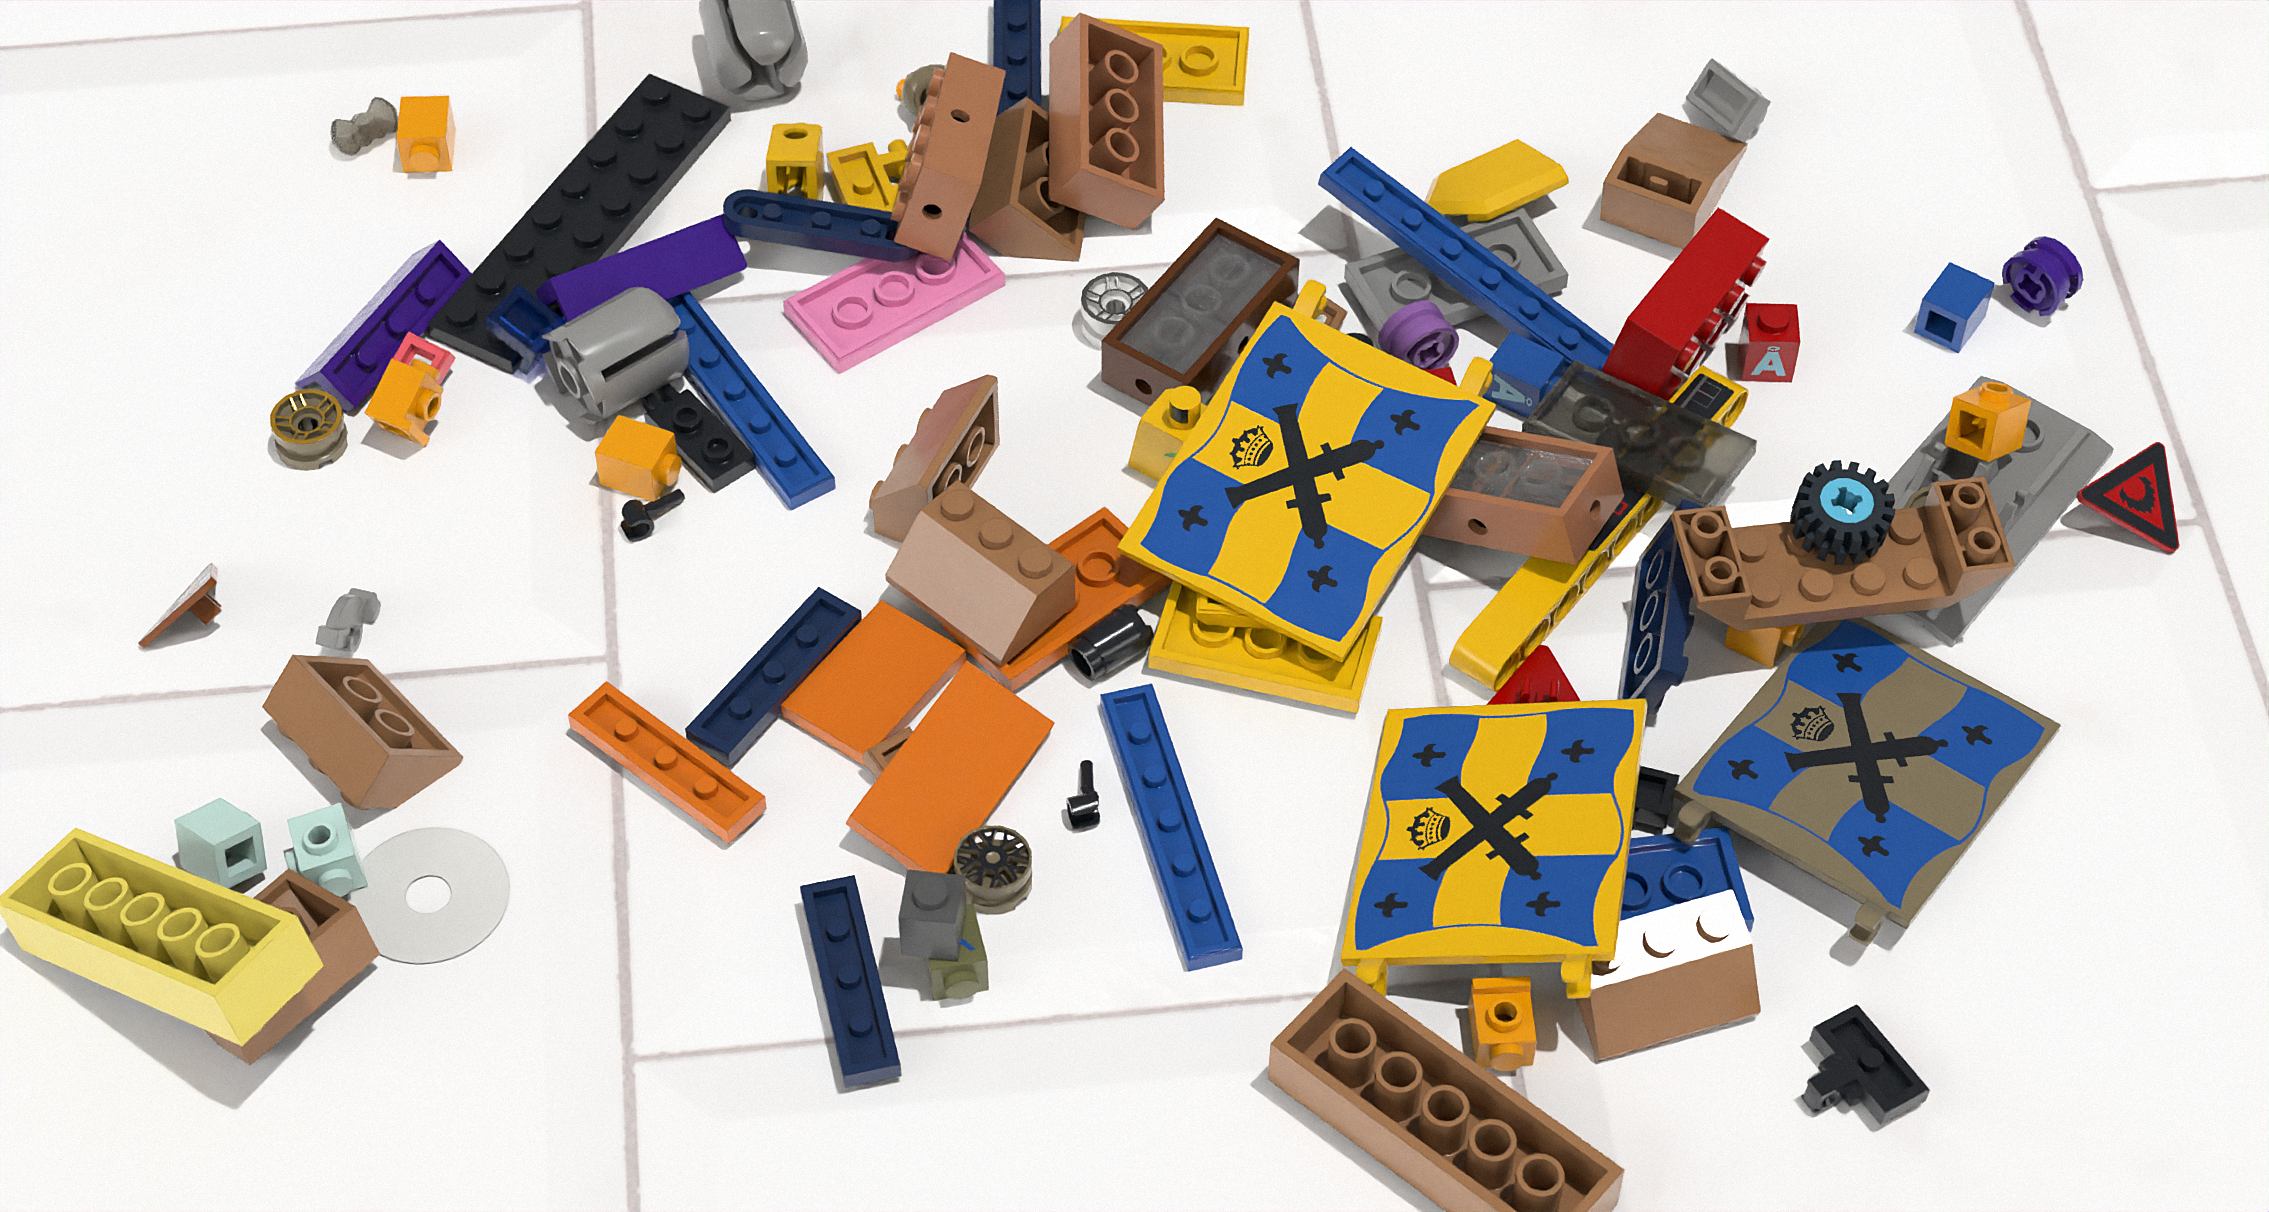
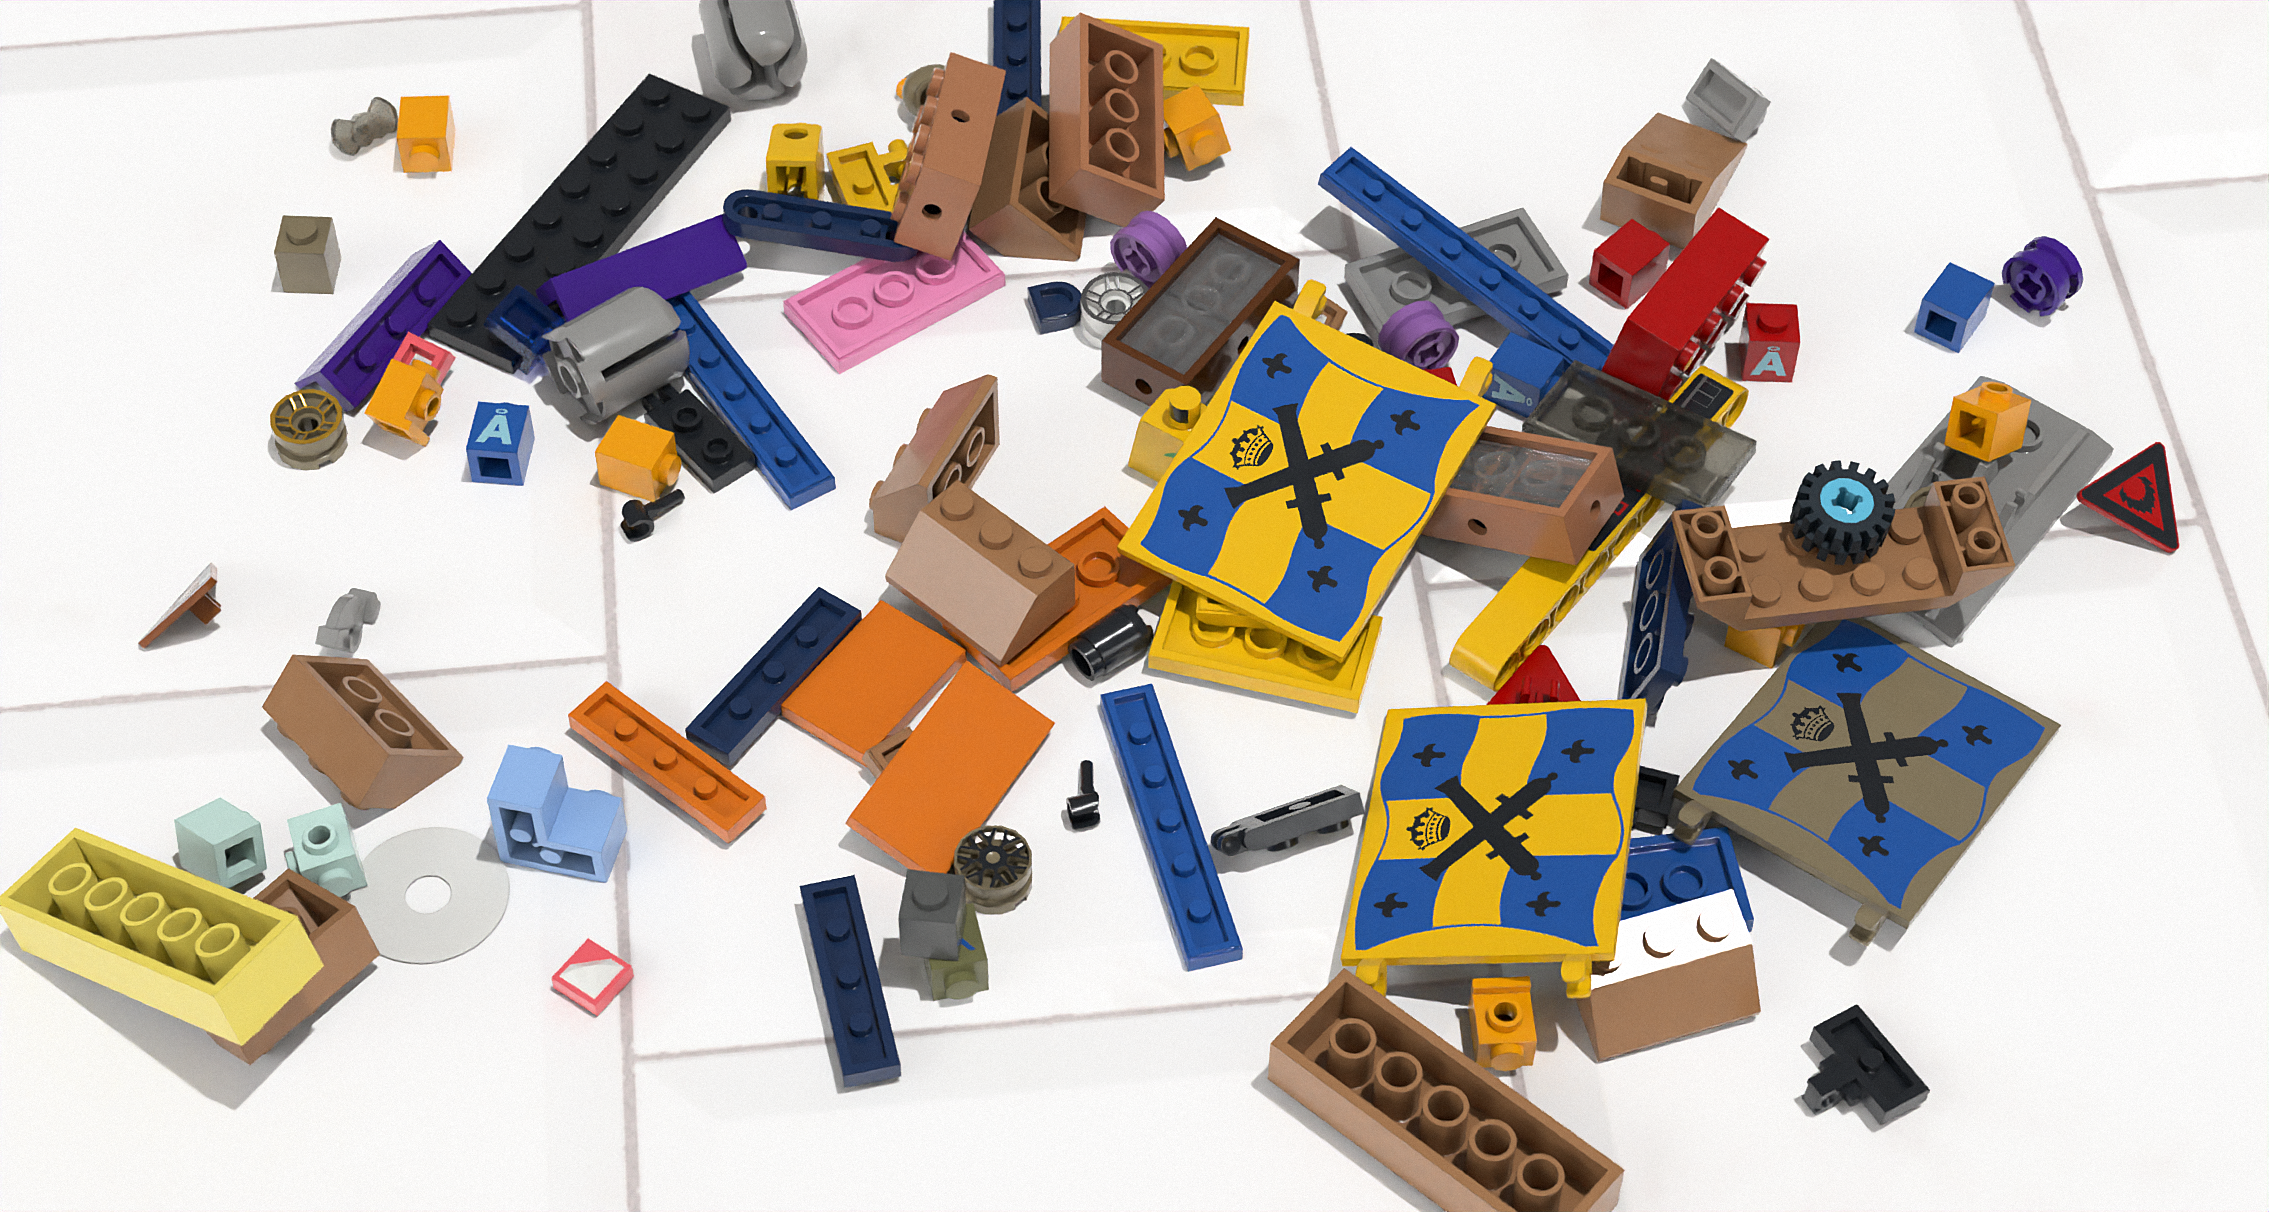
yellow tile [1424,139,1569,222] -> none
none -> dark tan brick [274,215,342,294]
none -> blue brick [466,401,535,486]
none -> light blue brick [487,744,627,883]
none -> coral tile [551,938,634,1016]
none -> dark blue tile [1027,281,1082,335]
none -> medium lavender wheel [1110,210,1187,289]
none -> light orange brick [1163,85,1231,172]
none -> black hinge [1210,784,1365,856]
none -> red brick [1589,219,1670,309]

